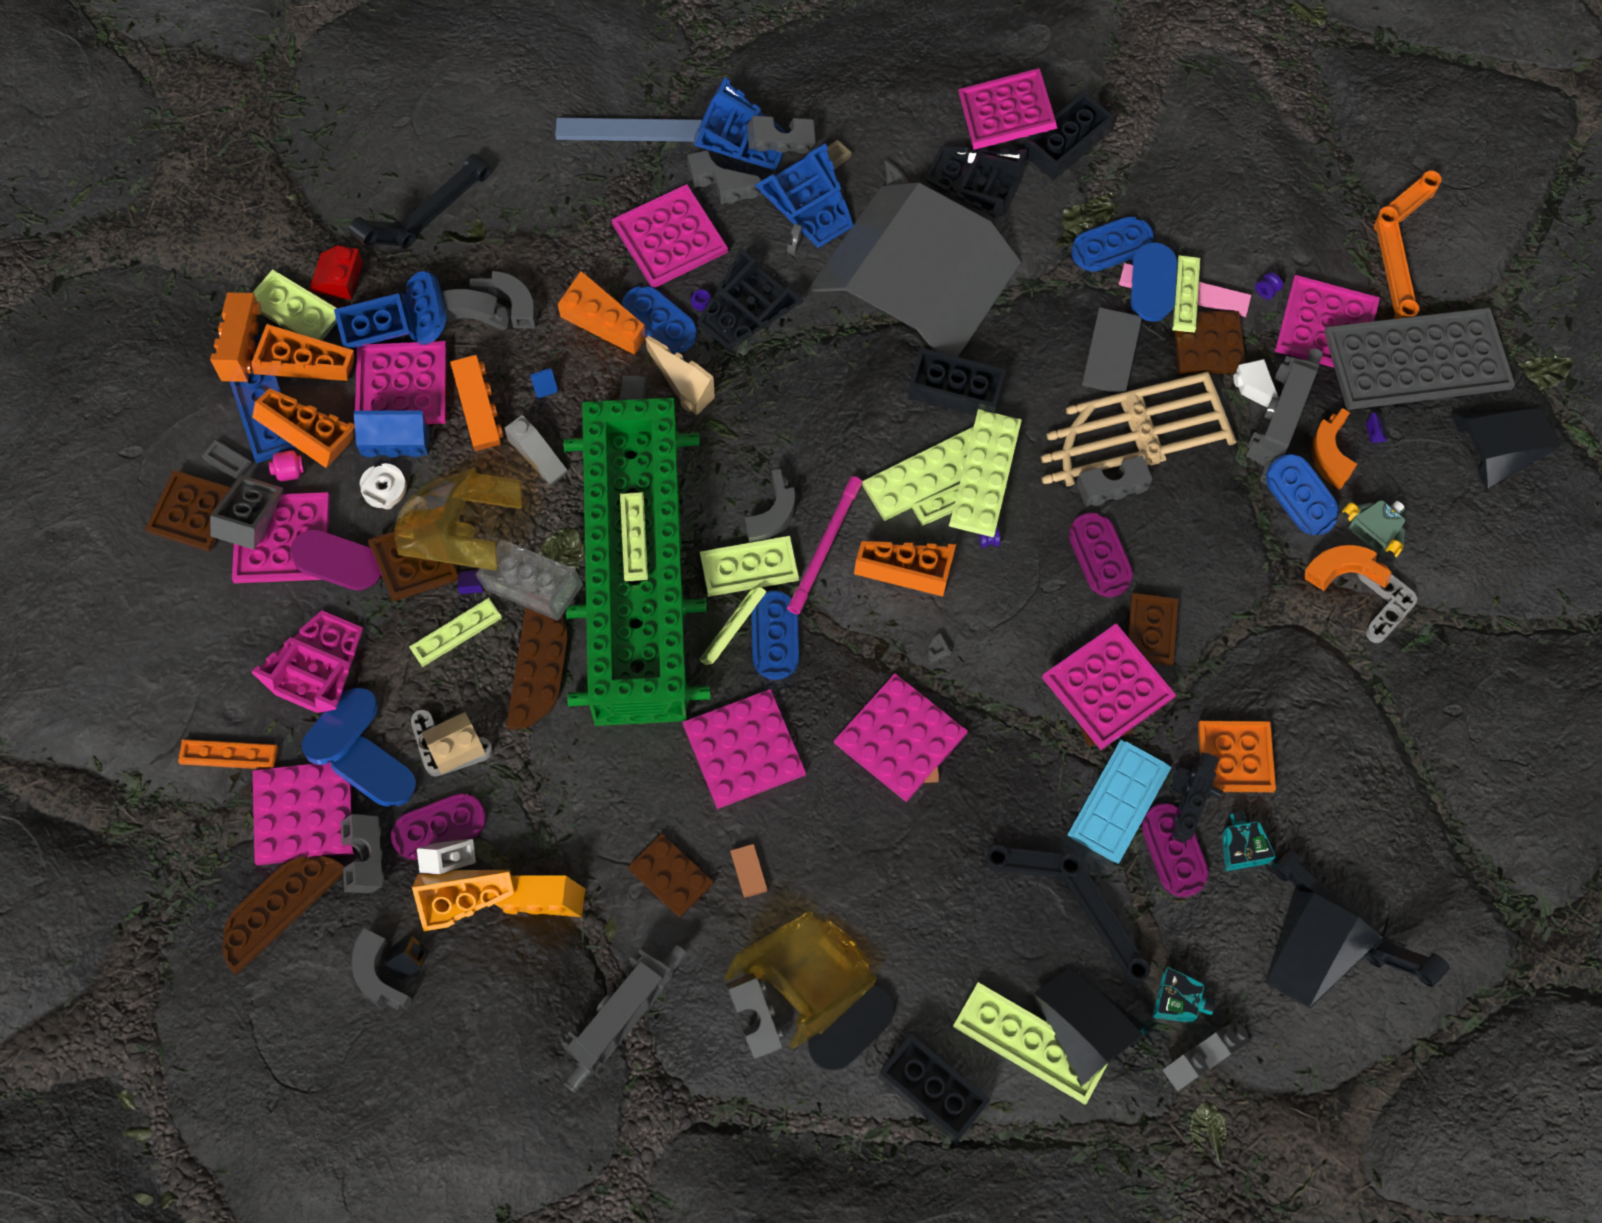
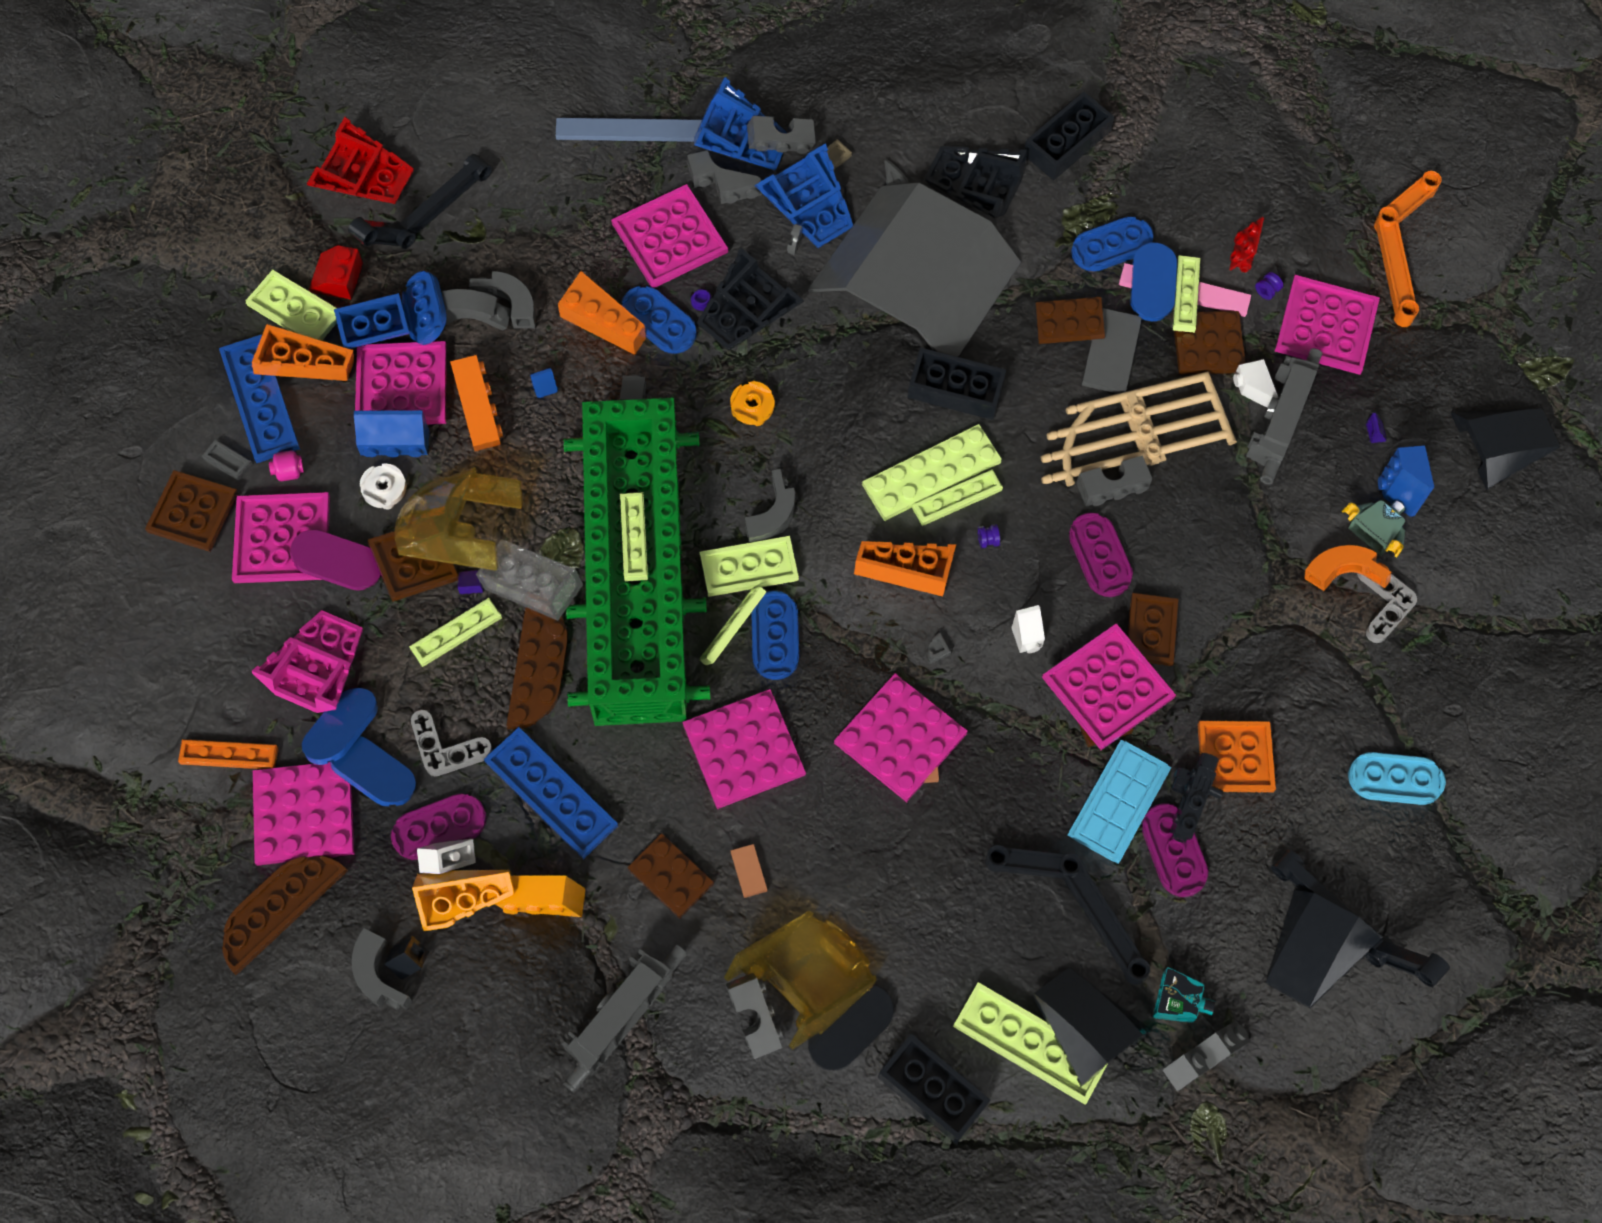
orange wedge [210,292,261,382] -> none
dark grey slope [210,475,283,550] -> none
orange wedge [252,388,355,468] -> none
dark grey arch [341,814,384,893] -> none
tan slope [422,712,485,774] -> none
light grey slope [505,415,568,485] -> none
tan wedge [646,336,715,415] -> none
dark pink piece [787,476,862,614] -> none
yellowish green plate [949,409,1021,537] -> none
dark pink plate [958,68,1057,150] -> none
torso [1222,811,1275,871] -> none
blue tile [1266,454,1338,535] -> none
orange arch [1311,408,1358,490] -> none
dark grey plate [1324,308,1515,410] -> none
none -> red wedge [307,117,414,204]
none -> blue plate [484,727,618,859]
none -> light orange plate [730,381,775,426]
none -> white slope [1012,605,1045,653]
none -> reddish brown plate [1036,297,1105,344]
none -> red hinge [1229,217,1264,273]
none -> medium azure tile [1348,752,1446,805]
none -> blue slope [1378,446,1434,517]

